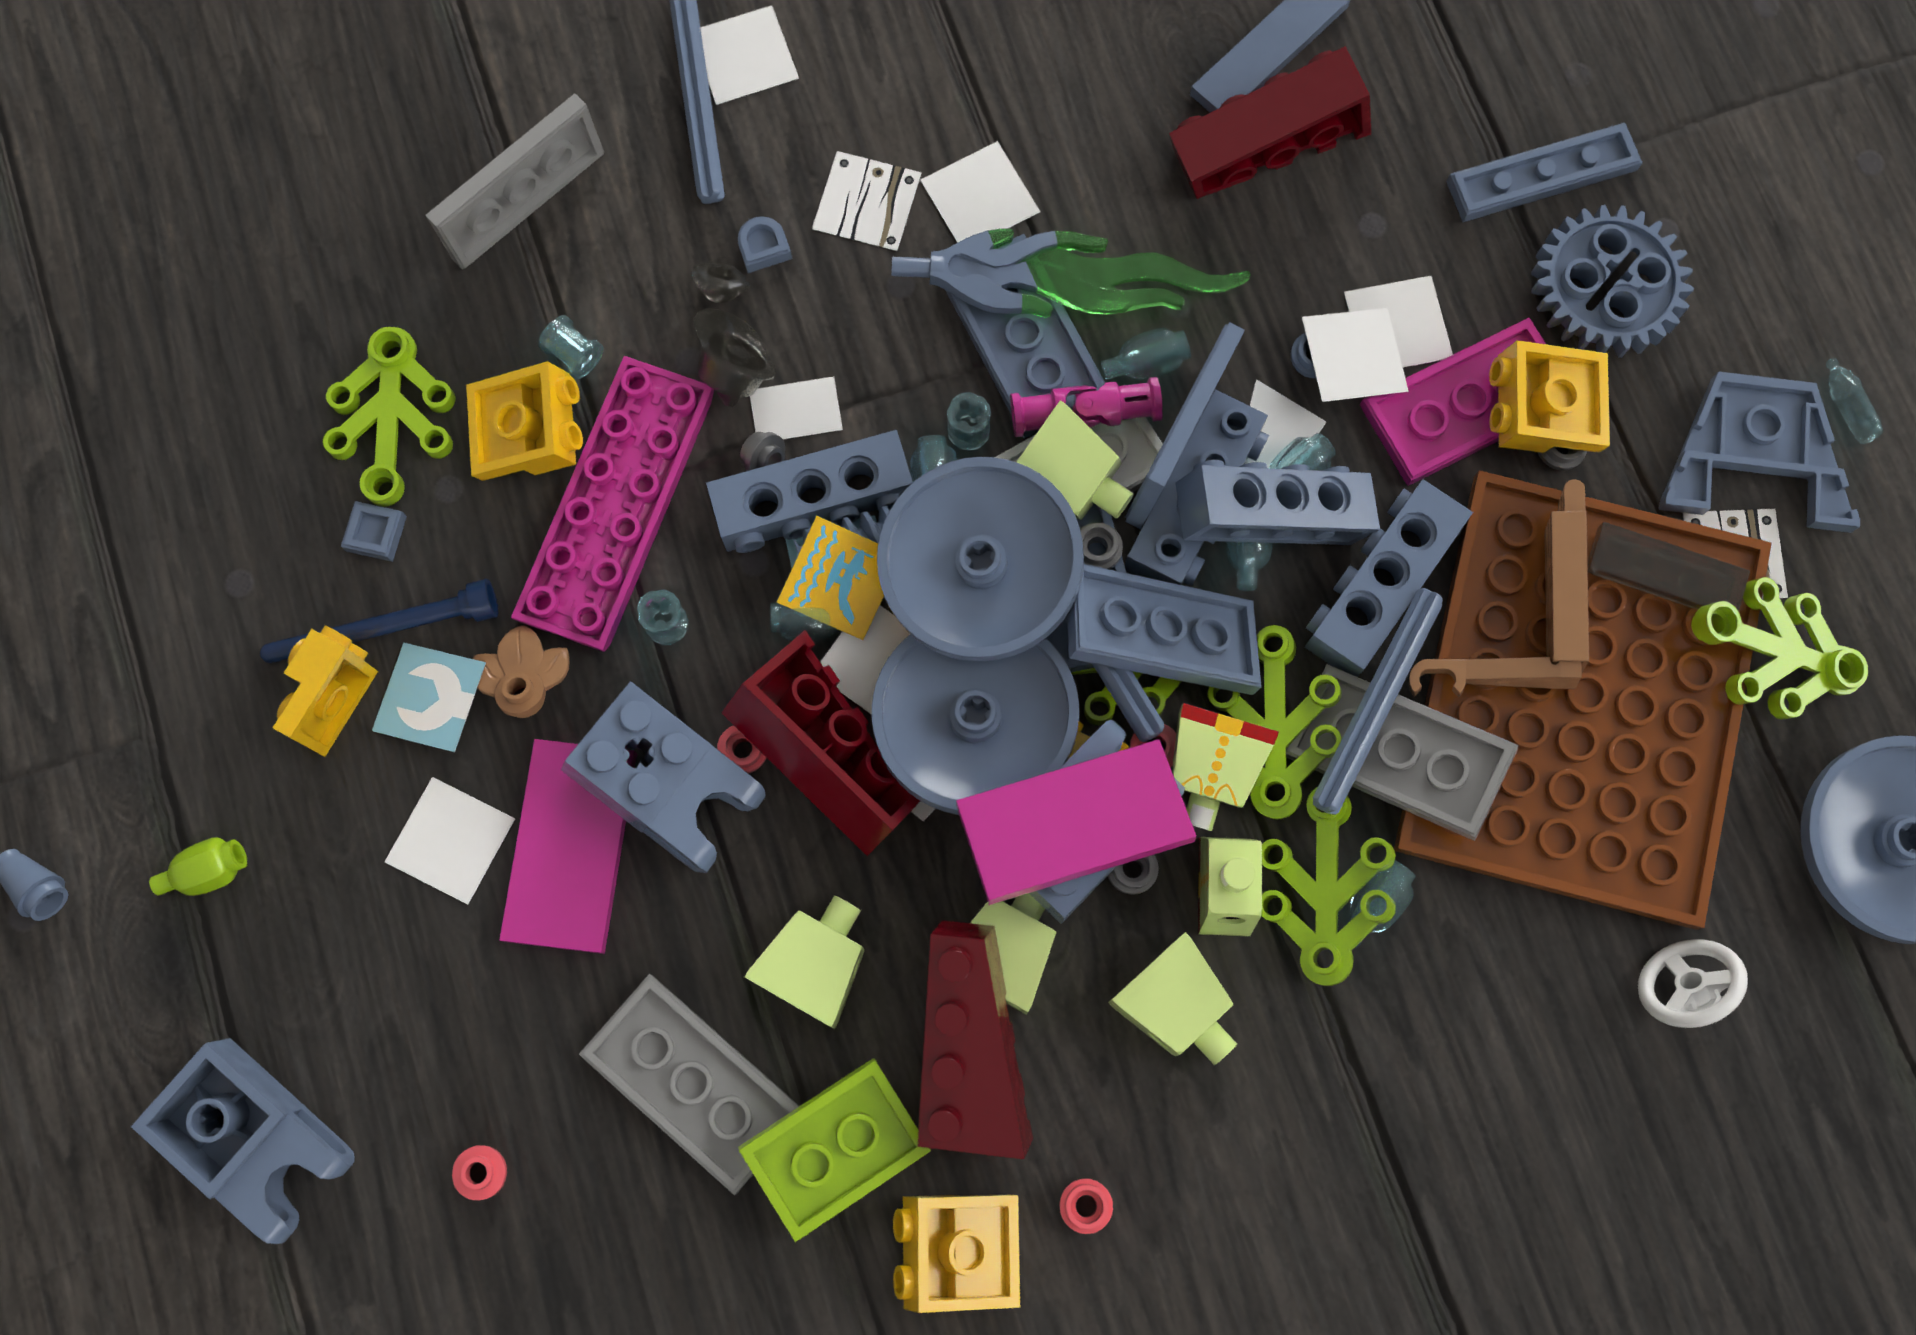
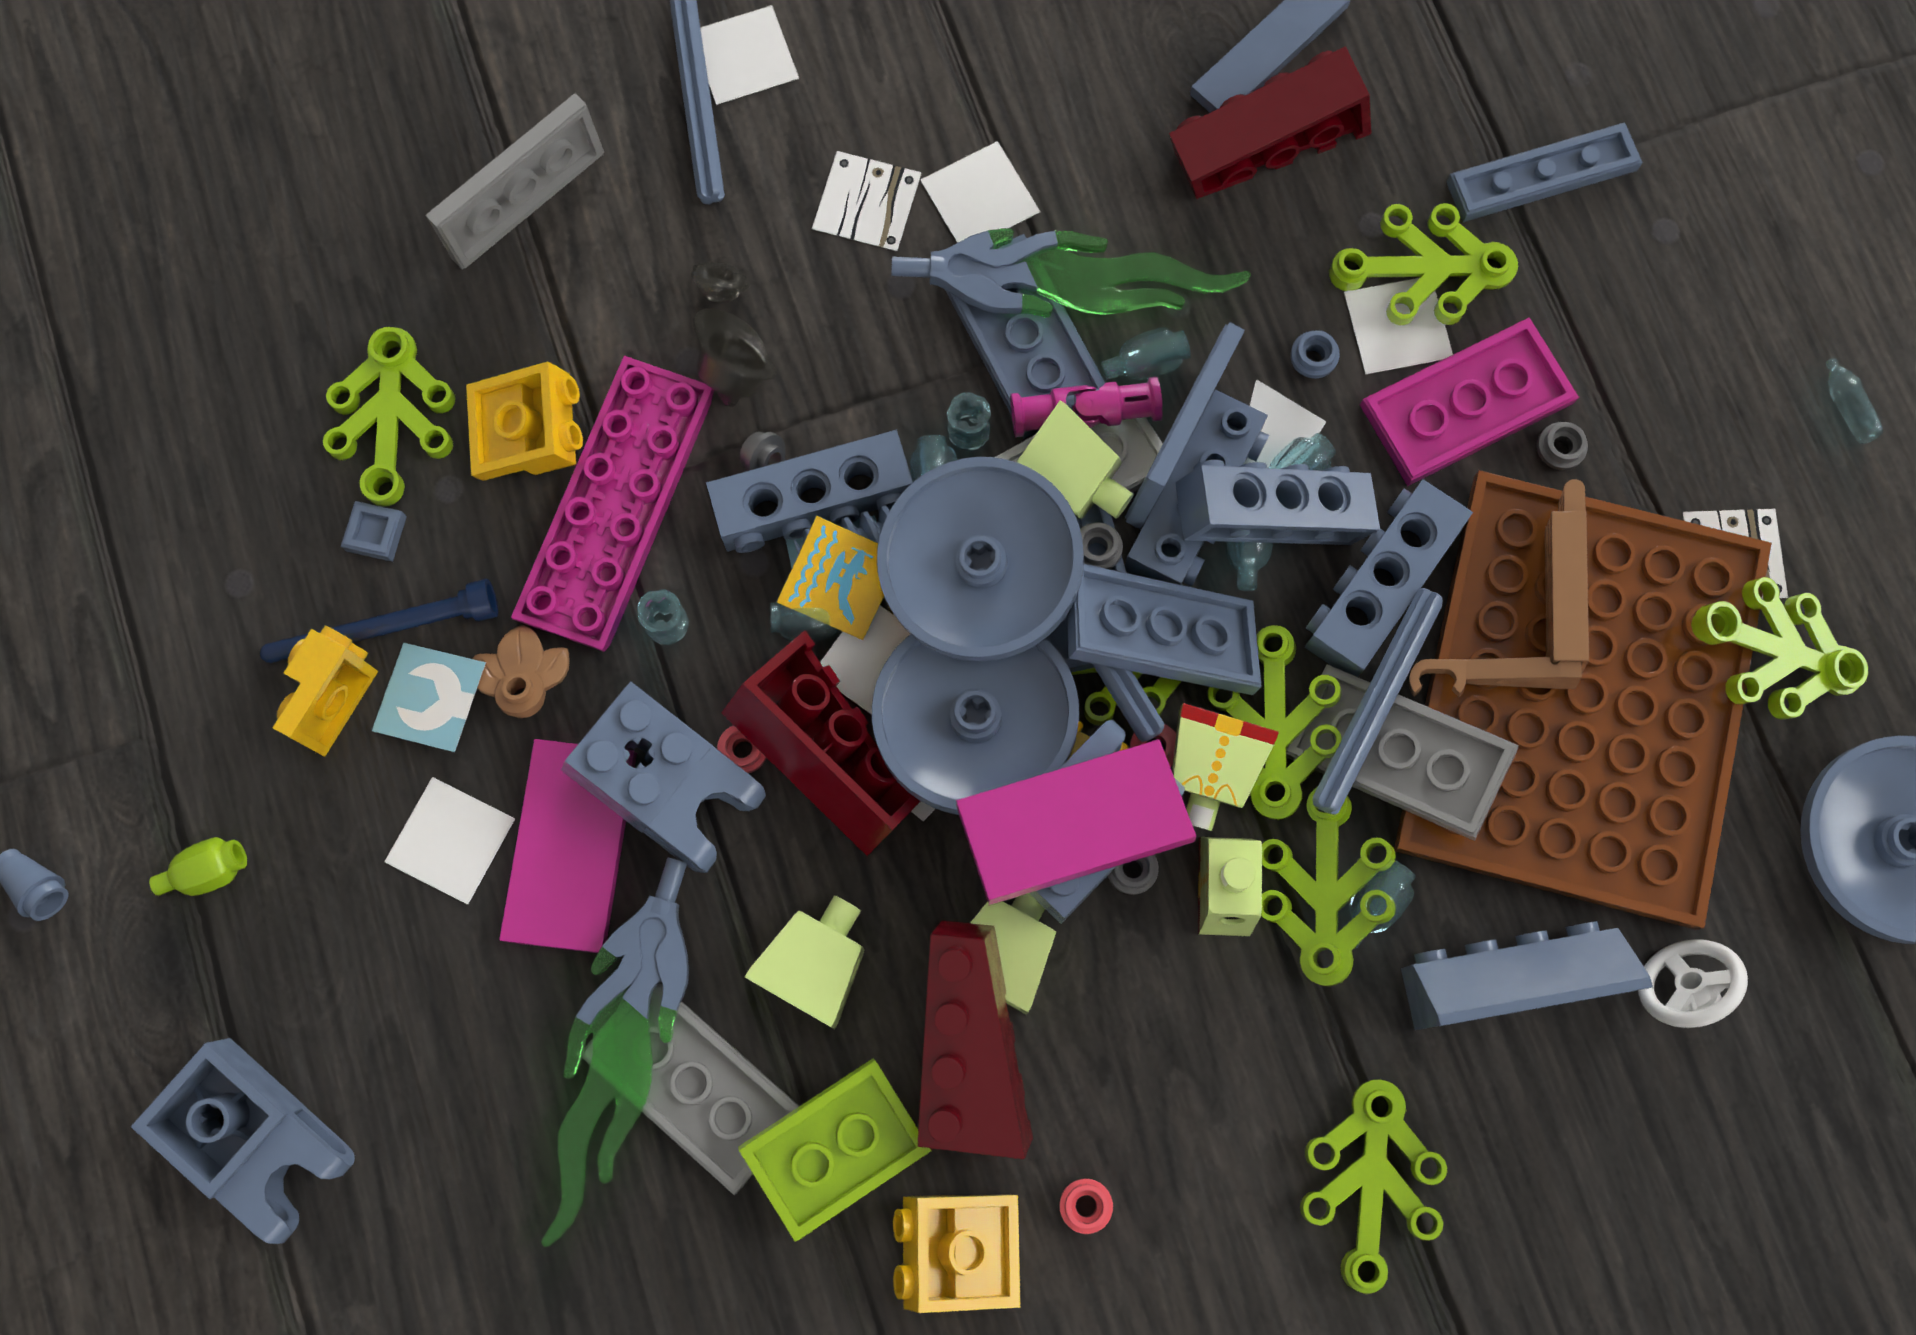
coral plate [452,1145,507,1200] -> none
clear light blue bush [538,315,604,379] -> none
sand blue tile [738,217,792,273] -> none
white sticker [749,376,843,439] -> none
yellowish green torso [1108,932,1237,1065] -> none
white sticker [1302,308,1409,402] -> none
yellow plate [1489,340,1610,453] -> none
sand blue gear [1531,205,1694,358] -> none
clear smoke tile [1587,522,1750,611] -> none
sand blue wing [1659,372,1860,533] -> none
none -> clear neon green piece [541,858,689,1247]
none -> lime plant [1300,1080,1447,1294]
none -> lime plant [1329,203,1518,326]
none -> sand blue slope [1401,921,1653,1030]

